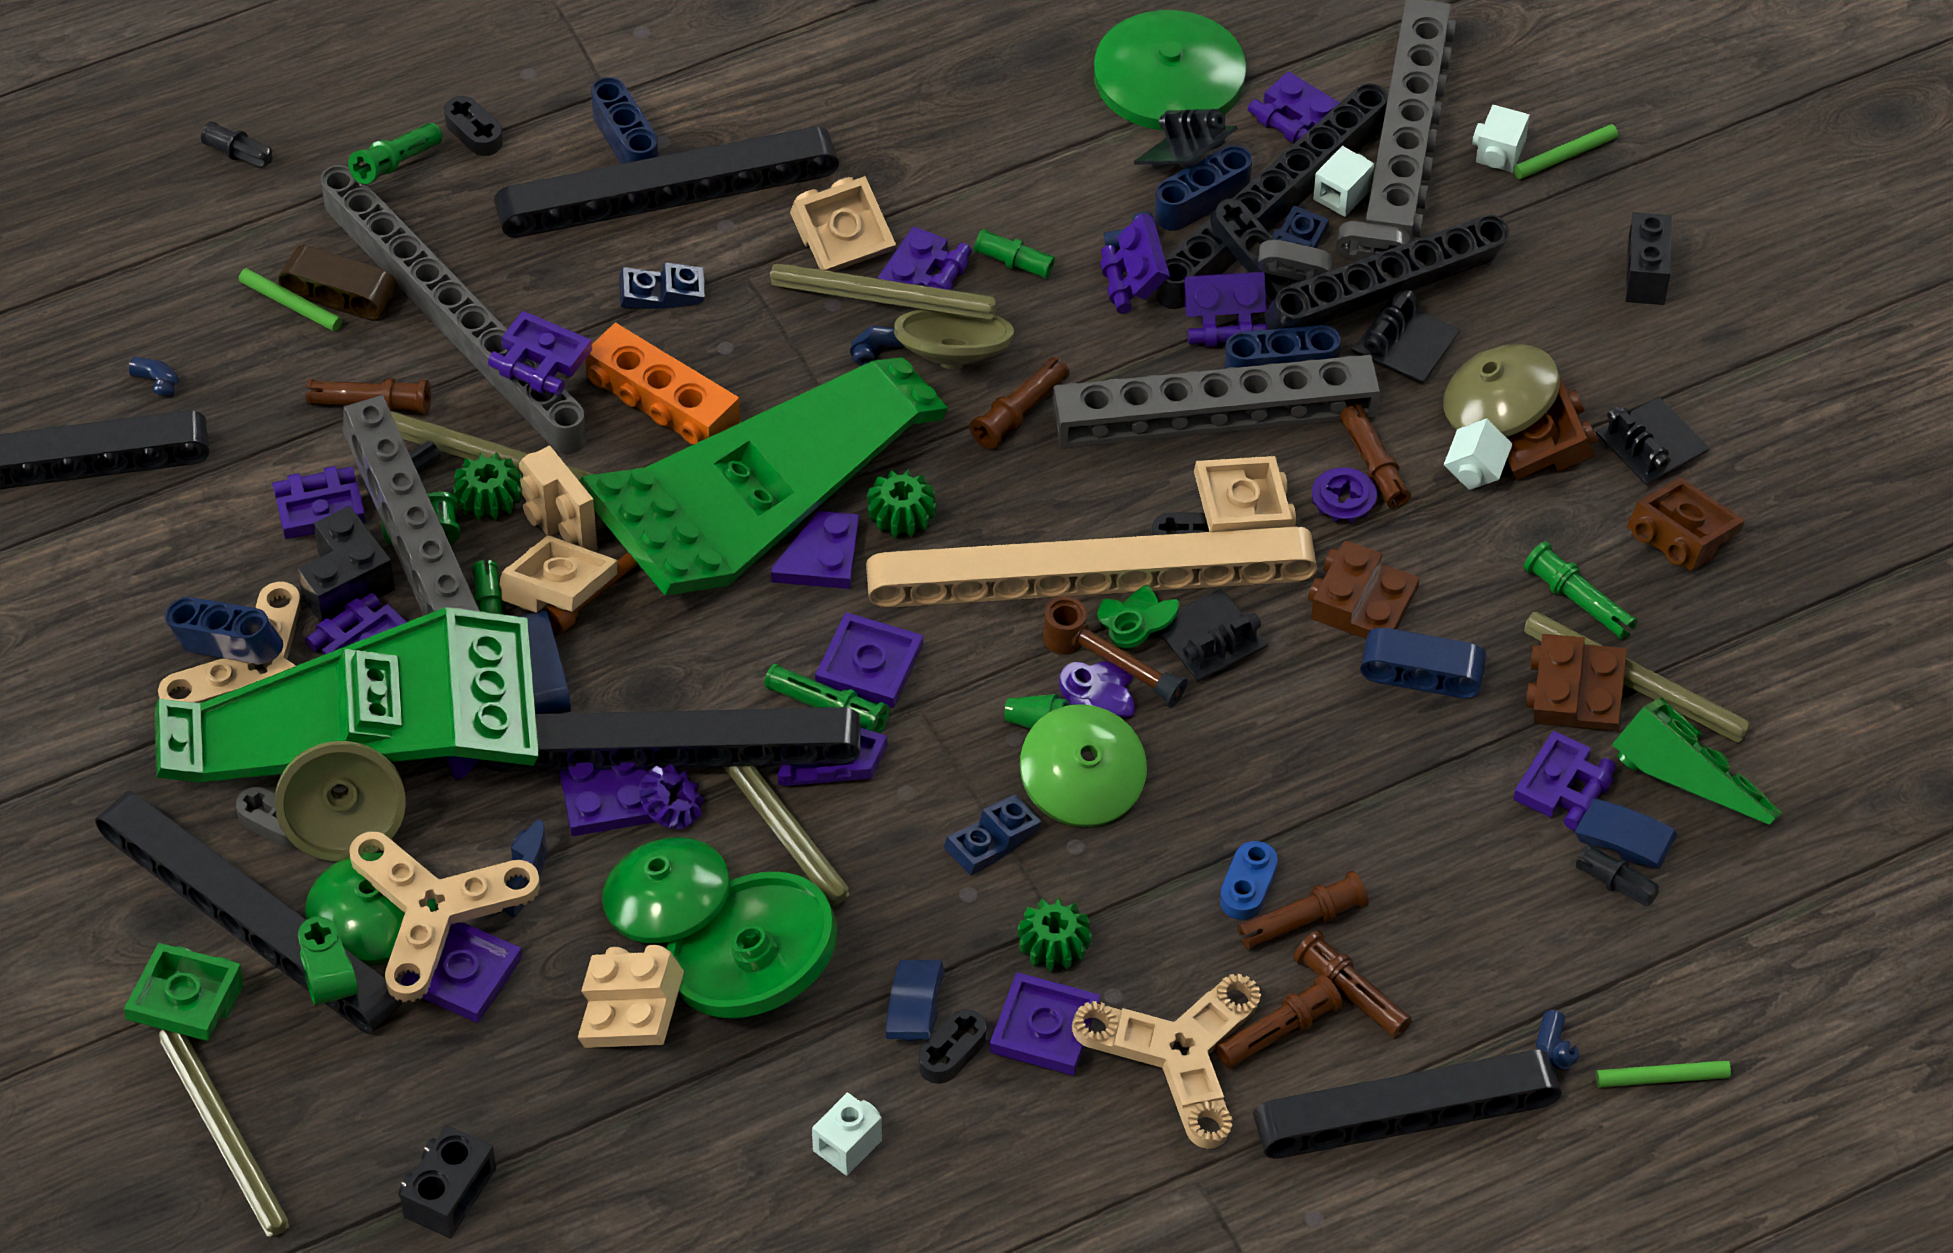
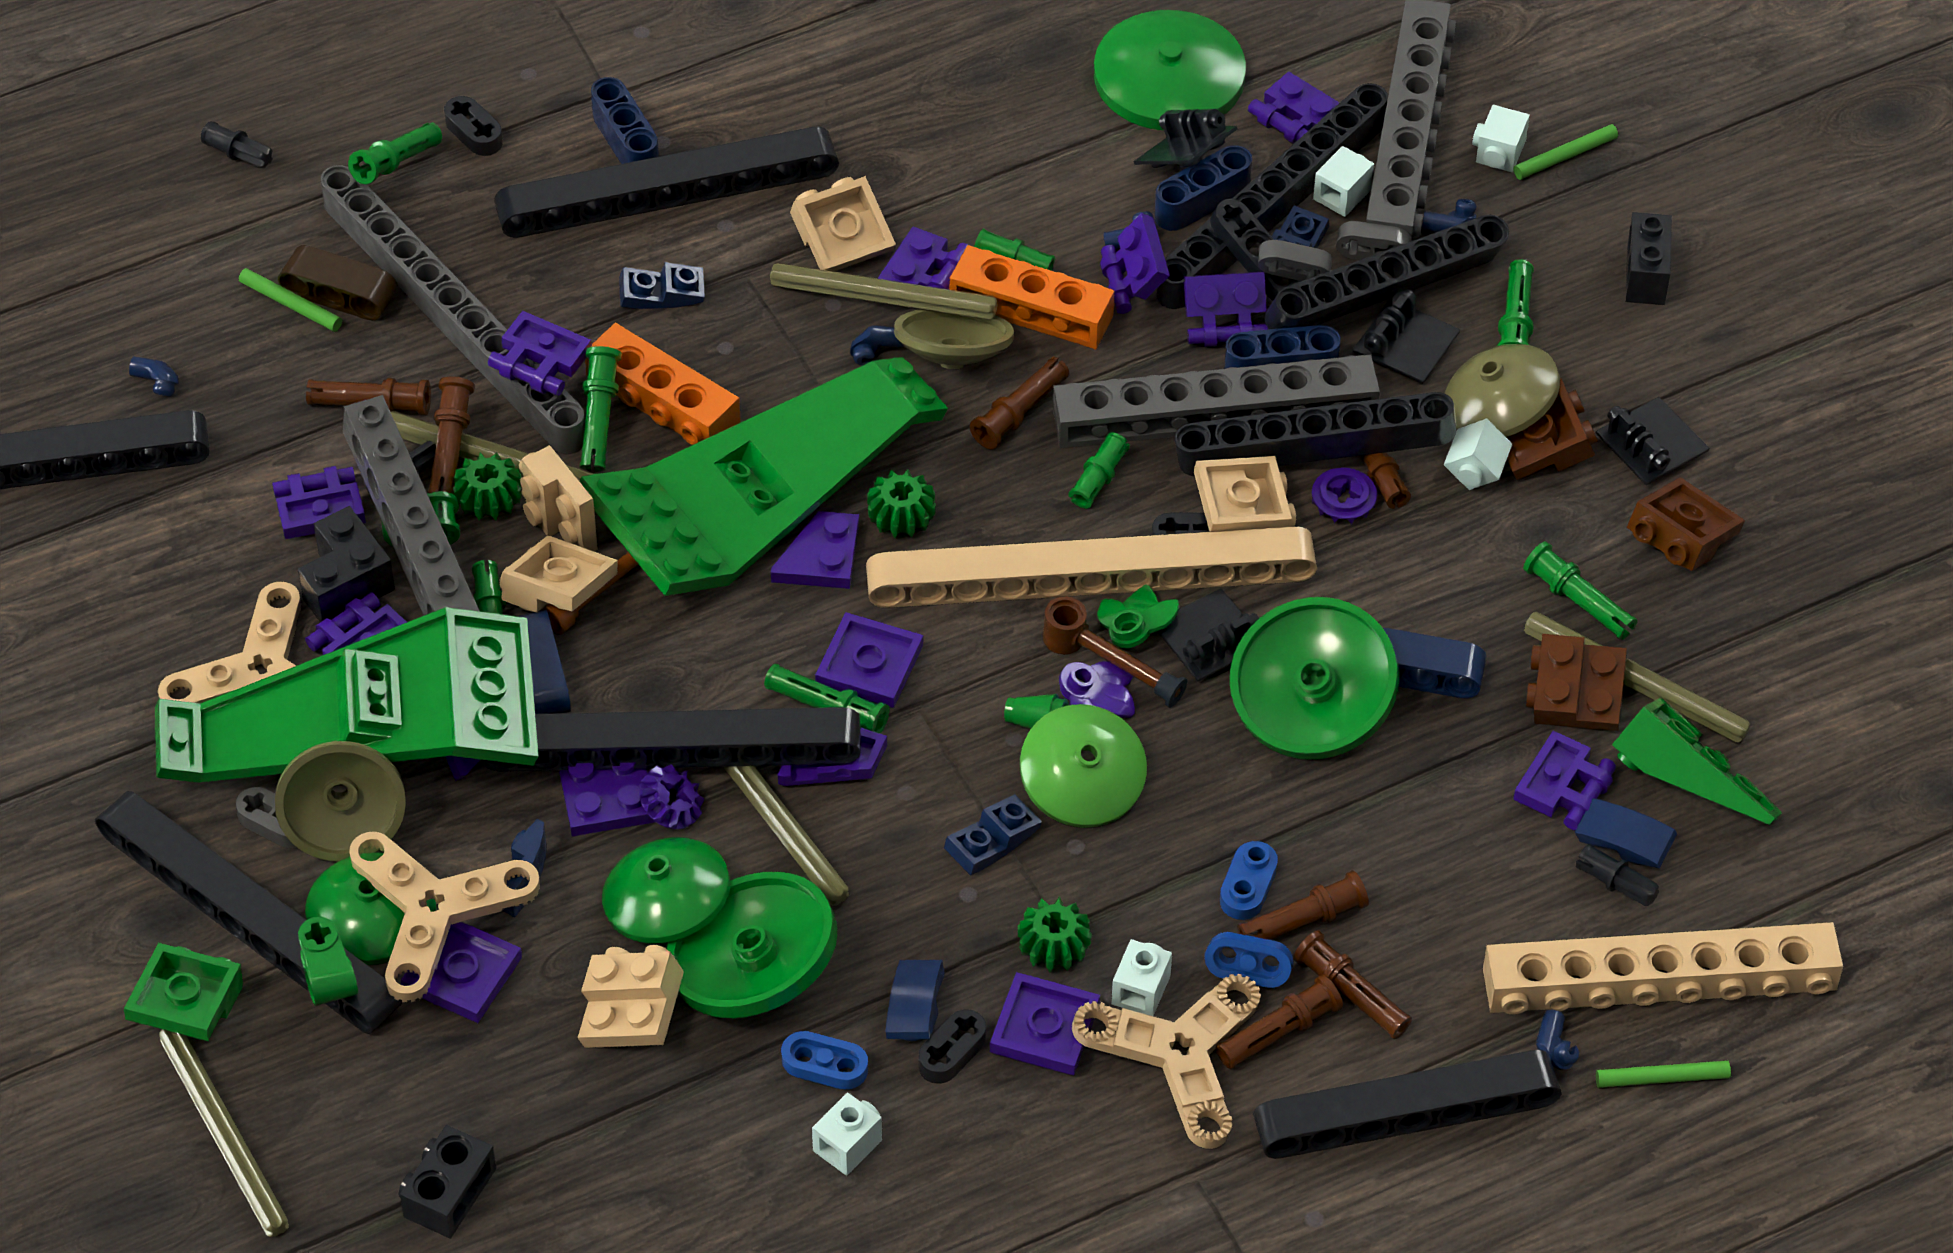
dark blue beam [165,597,284,664] -> none
reddish brown plate [1308,540,1420,639] -> none
none -> reddish brown pin [428,376,475,495]
none -> green pin [579,346,622,472]
none -> blue plate [781,1031,868,1089]
none -> orange brick [950,245,1115,349]
none -> green pin [1068,432,1130,509]
none -> light aqua brick [1111,939,1172,1016]
none -> black beam [1175,392,1456,476]
none -> blue plate [1205,932,1293,988]
none -> green dish [1230,597,1399,759]
none -> dark blue arm [1421,199,1477,233]
none -> tan brick [1483,922,1843,1014]
none -> green pin [1496,259,1534,346]

